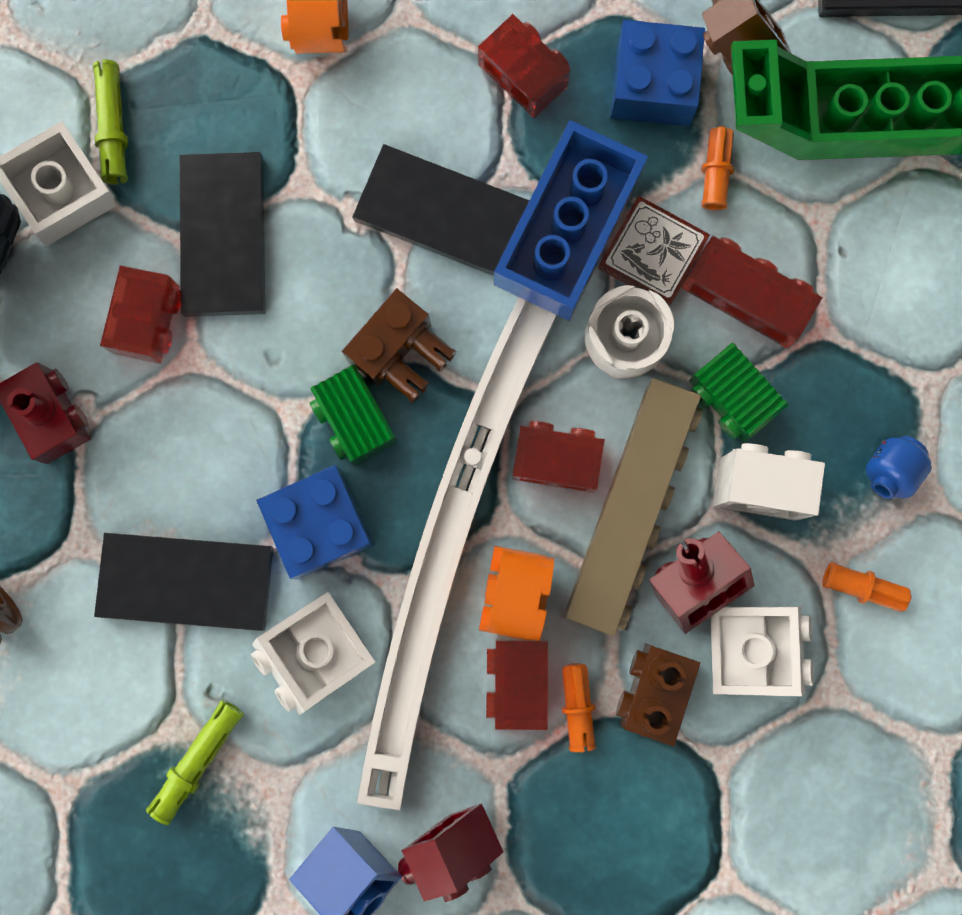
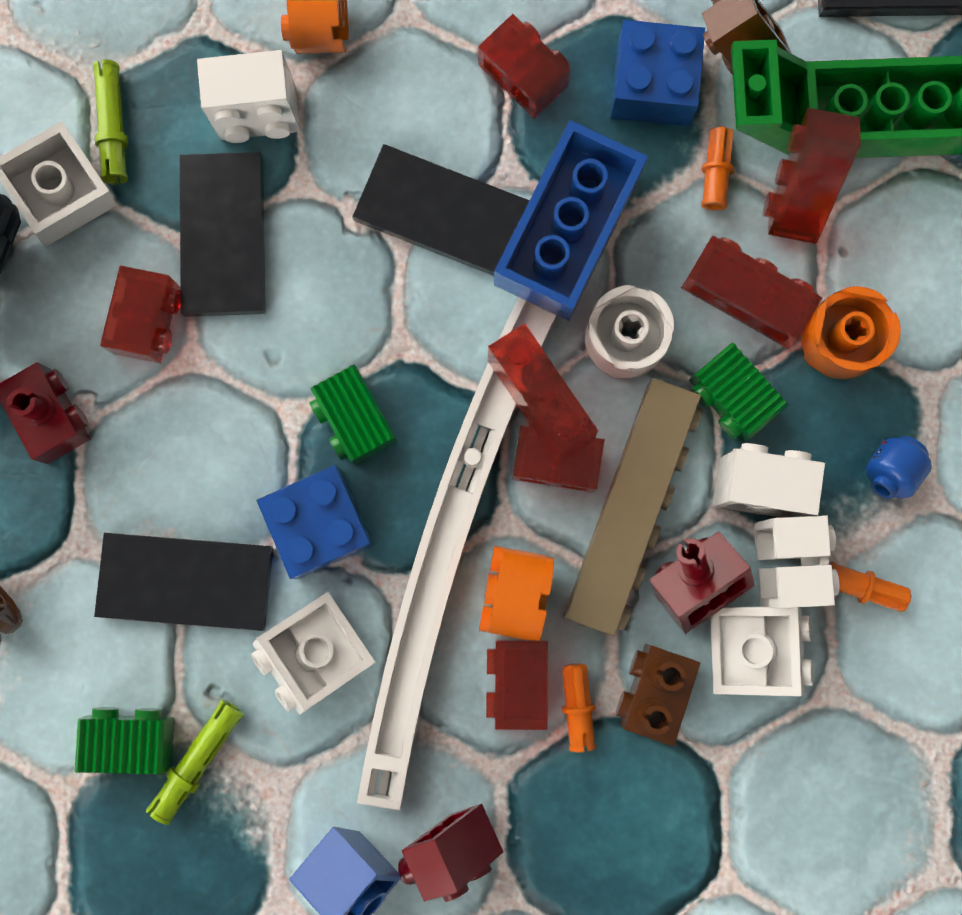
reddish brown brick [341,288,457,403] -> none
tile [598,196,710,307] -> none
none -> green brick [74,707,175,775]
none -> white brick [197,50,300,143]
none -> clear red brick [487,323,598,465]
none -> white piece [754,515,840,608]
none -> clear red brick [763,108,861,244]
none -> orange brick [801,286,901,380]

